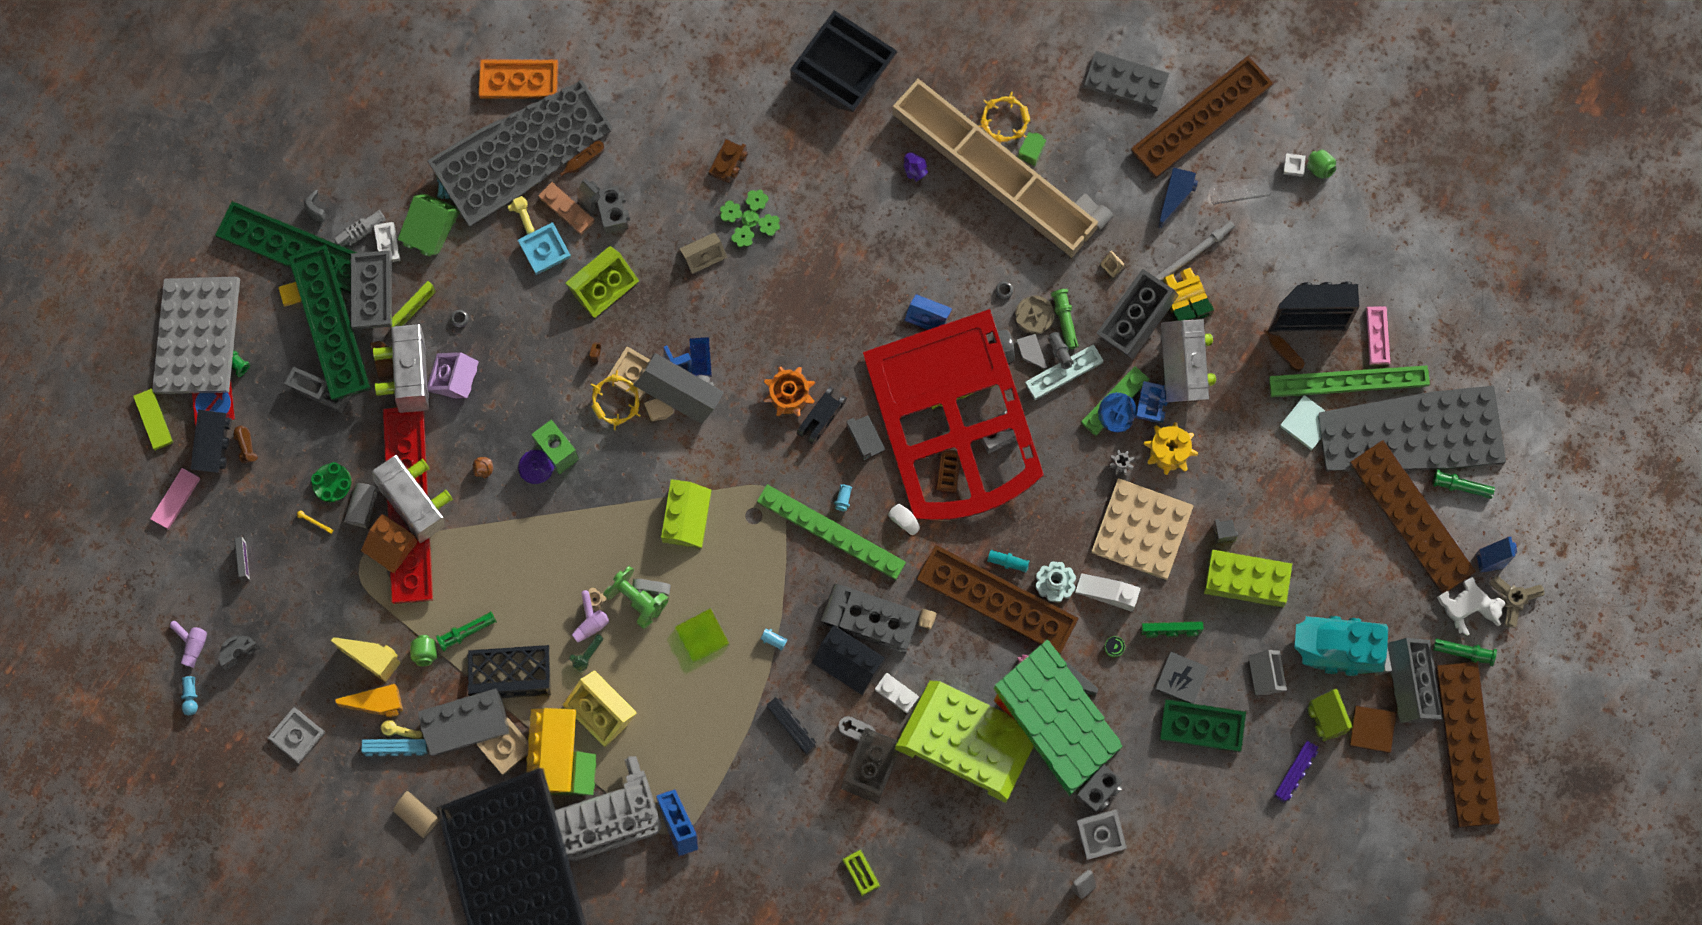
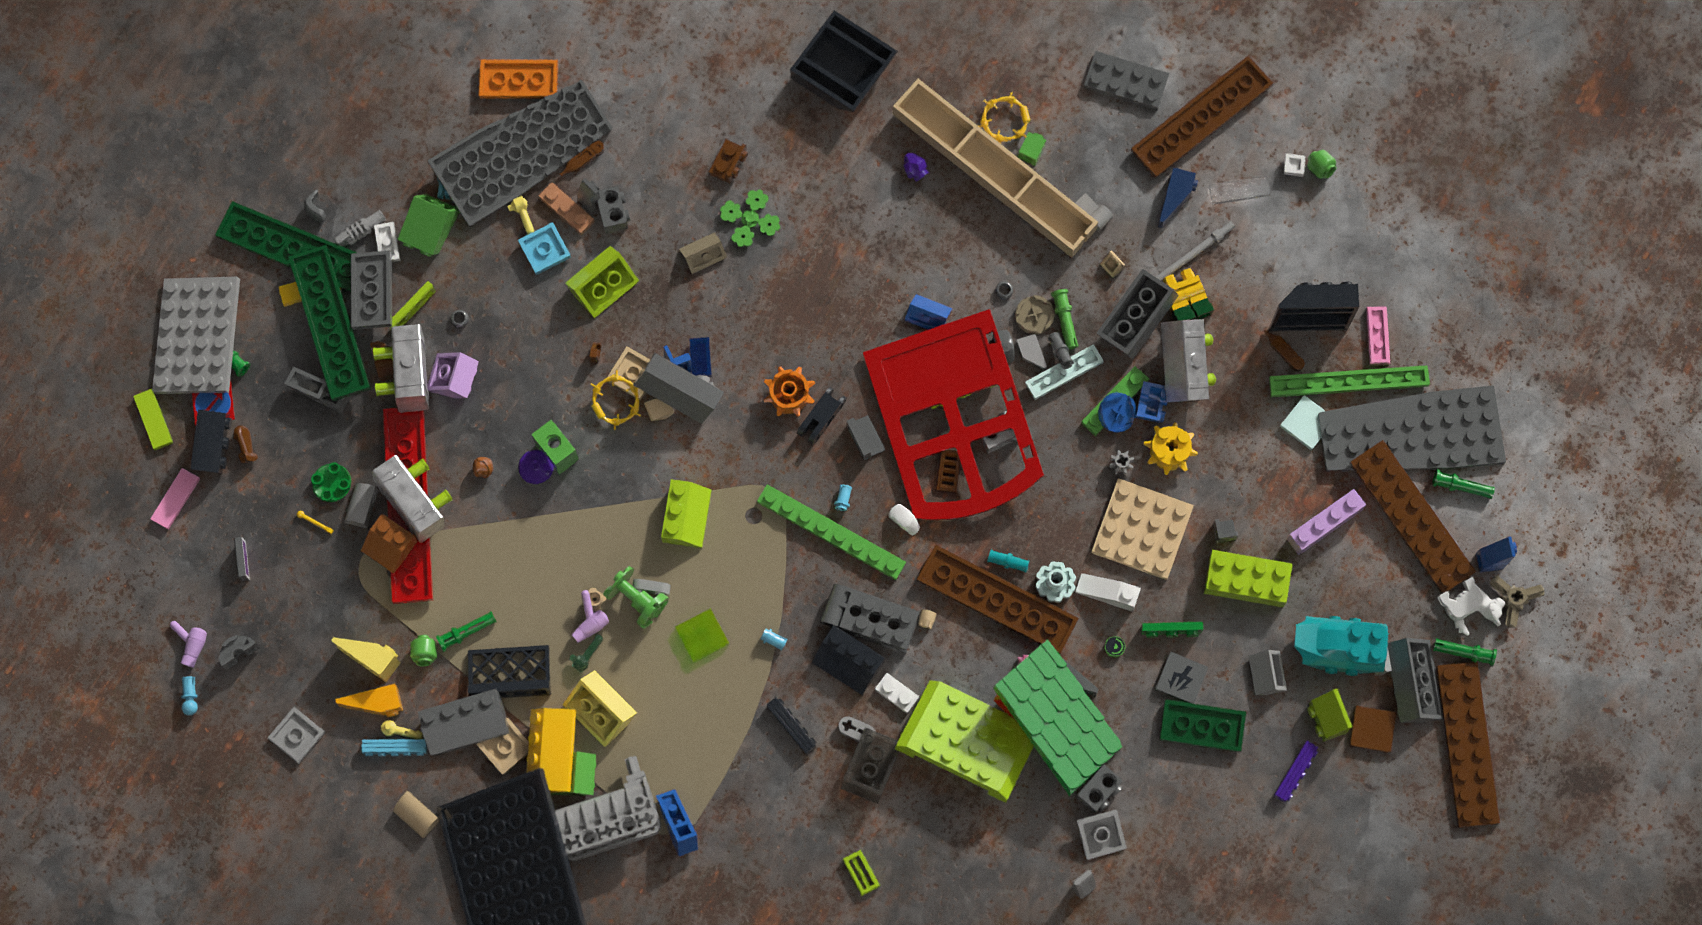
none -> lavender brick [1287,489,1366,555]

